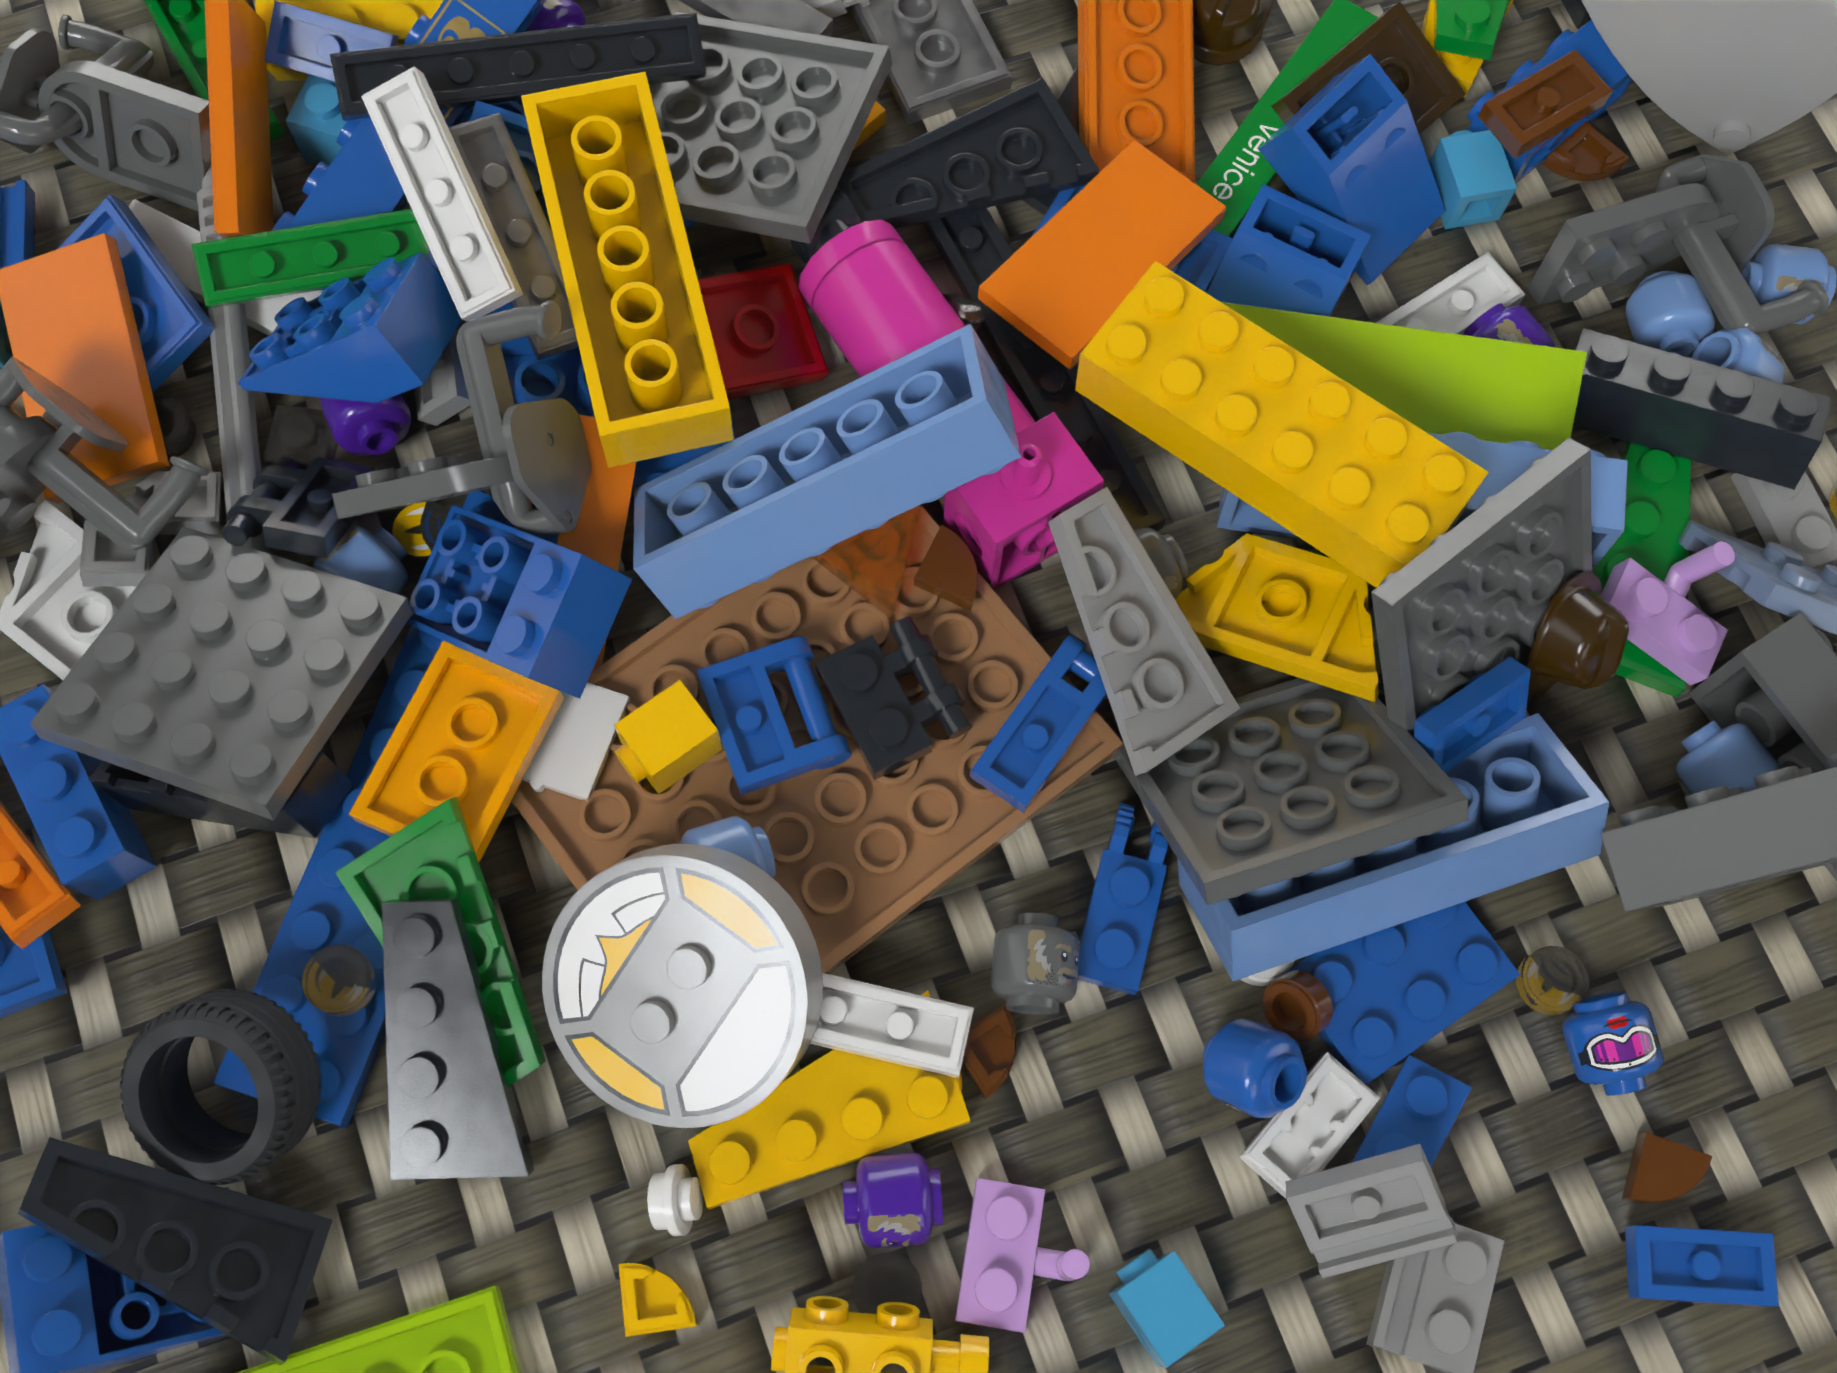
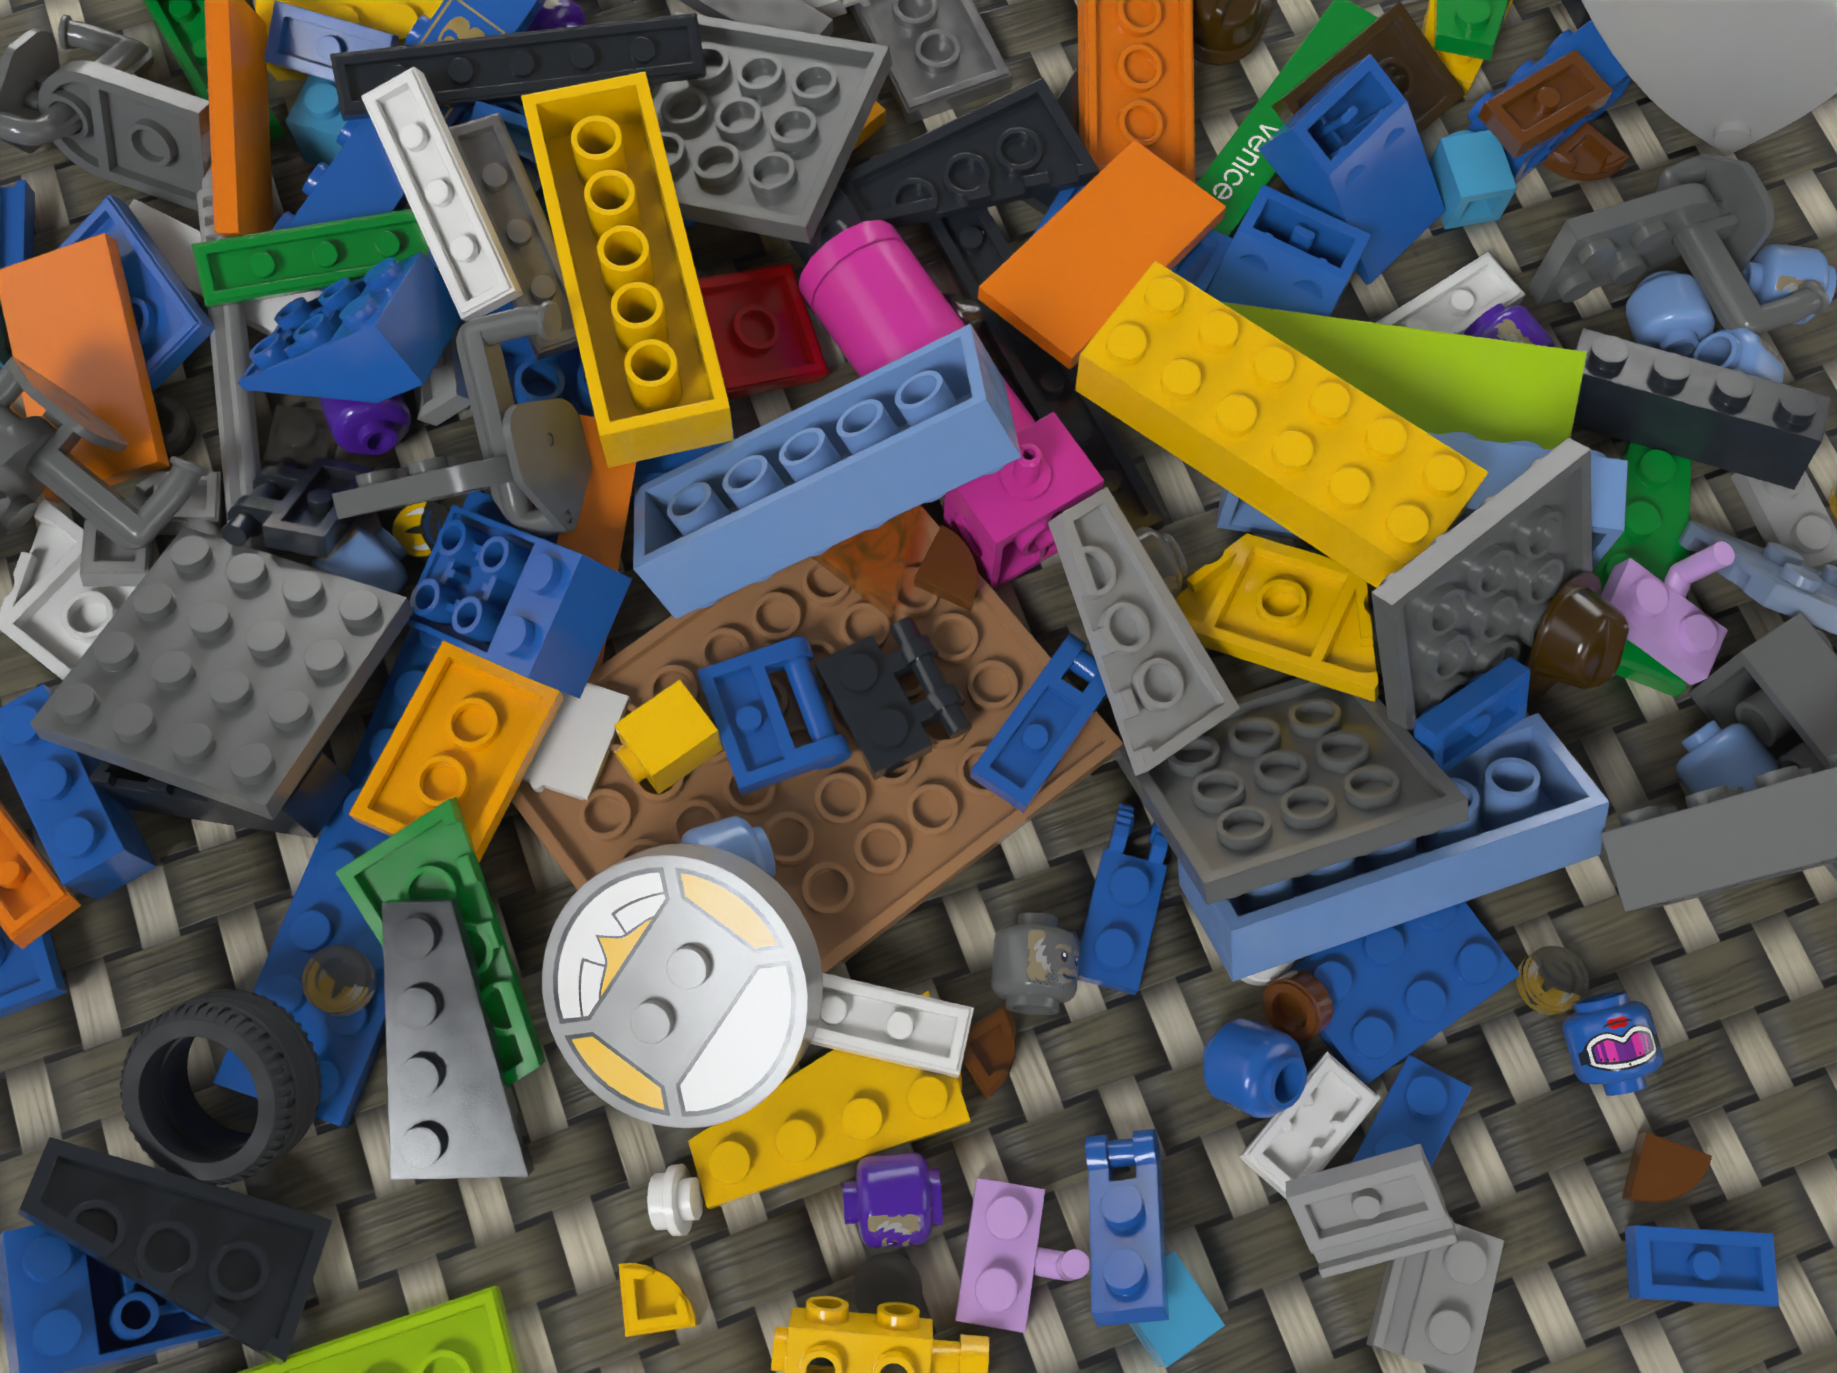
none -> plate [1085,1129,1169,1326]

